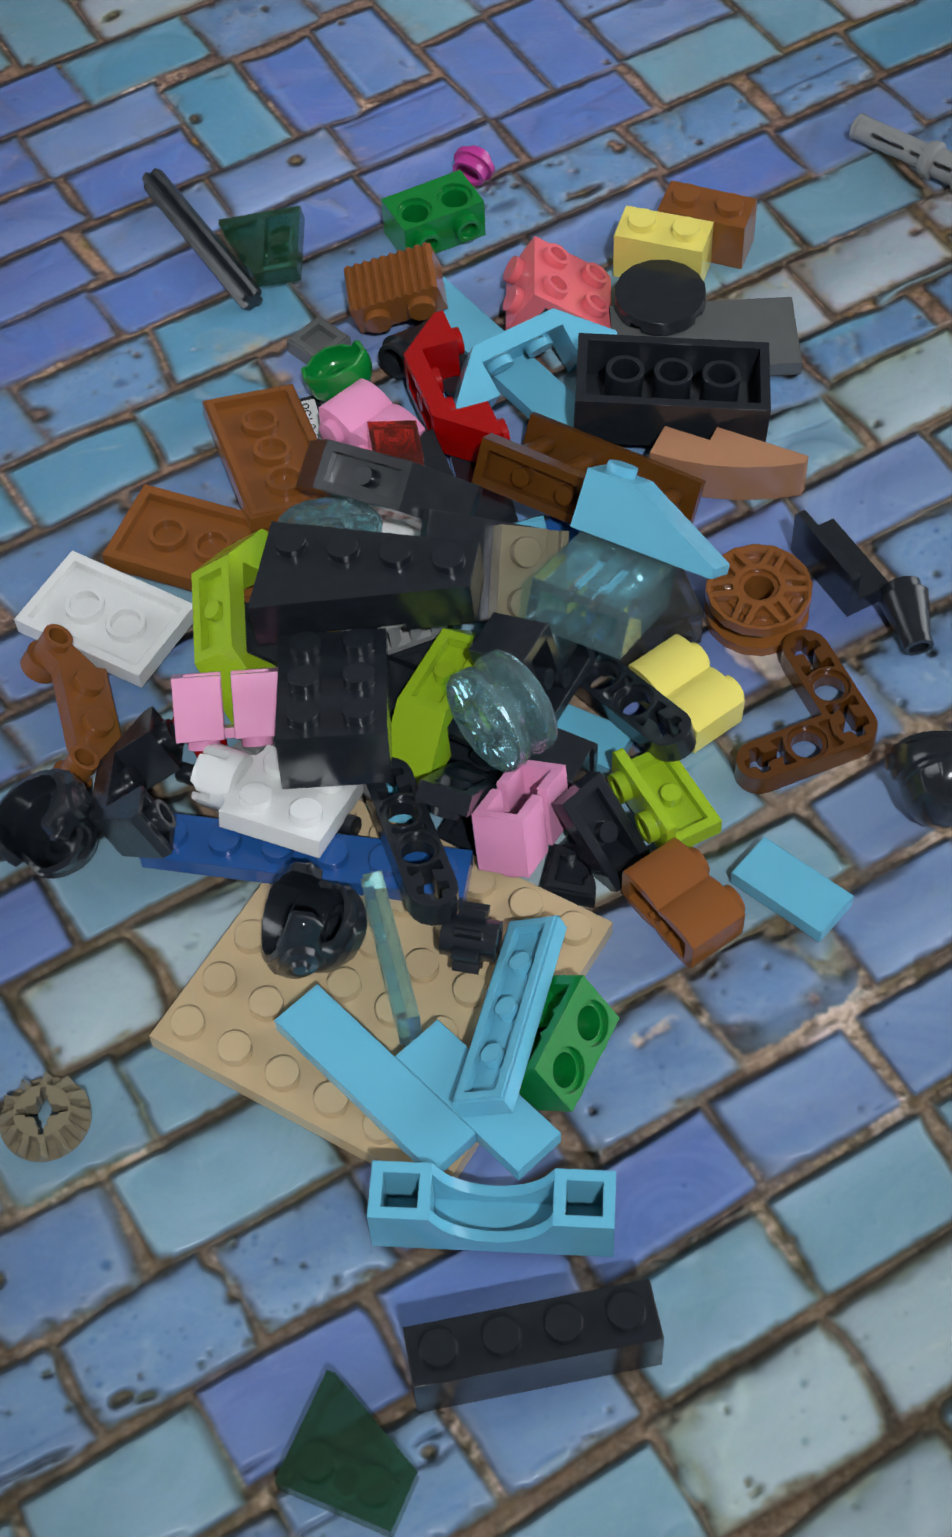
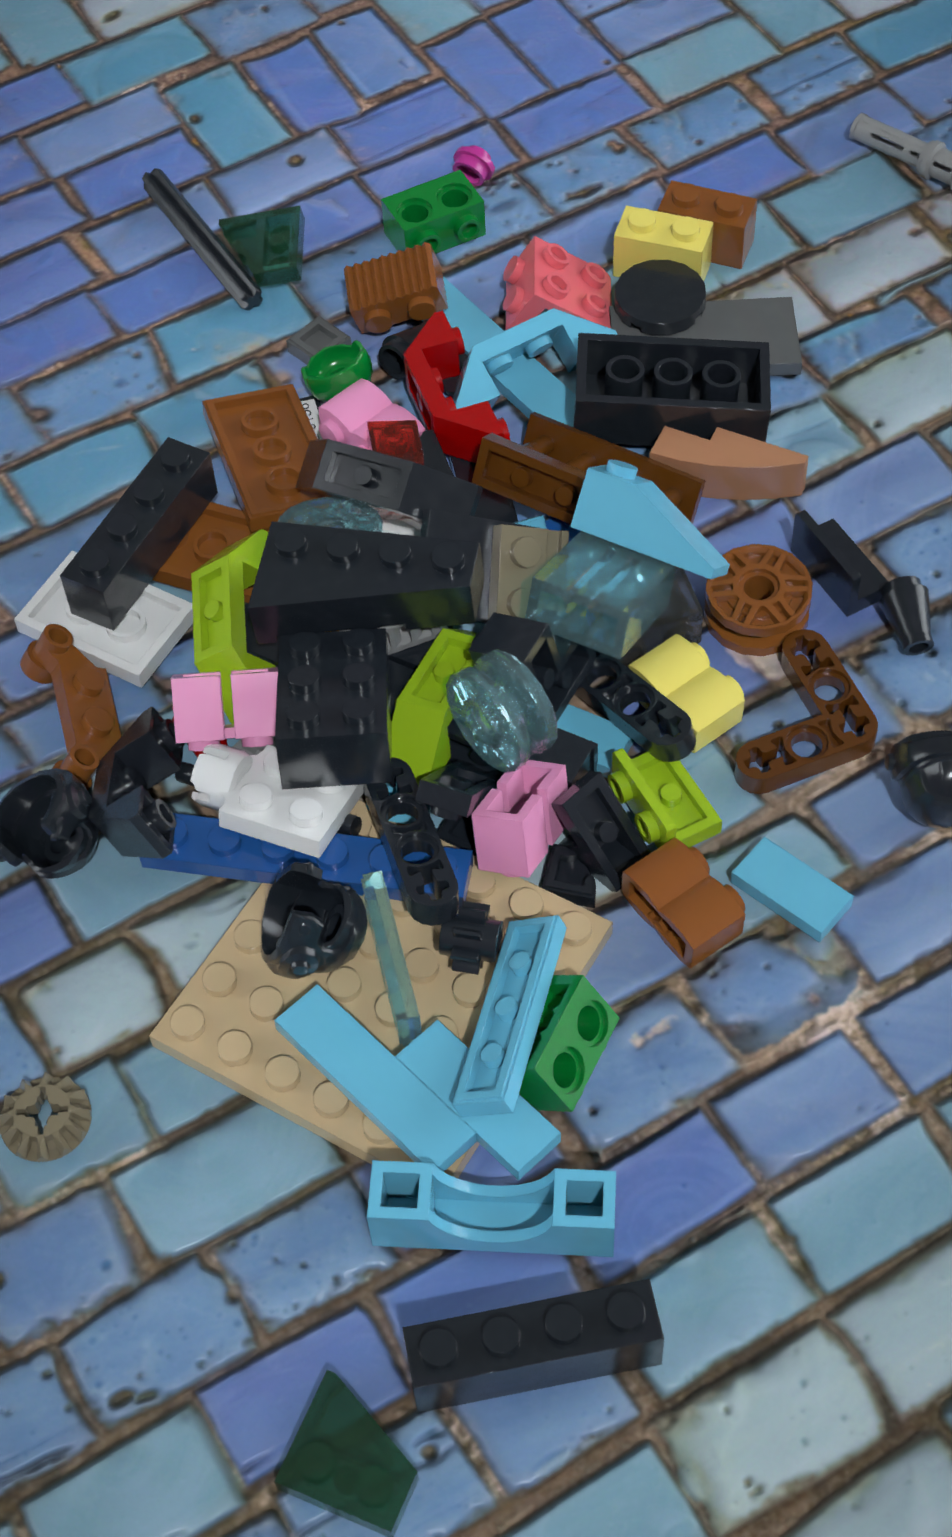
none -> black brick [60,437,218,631]

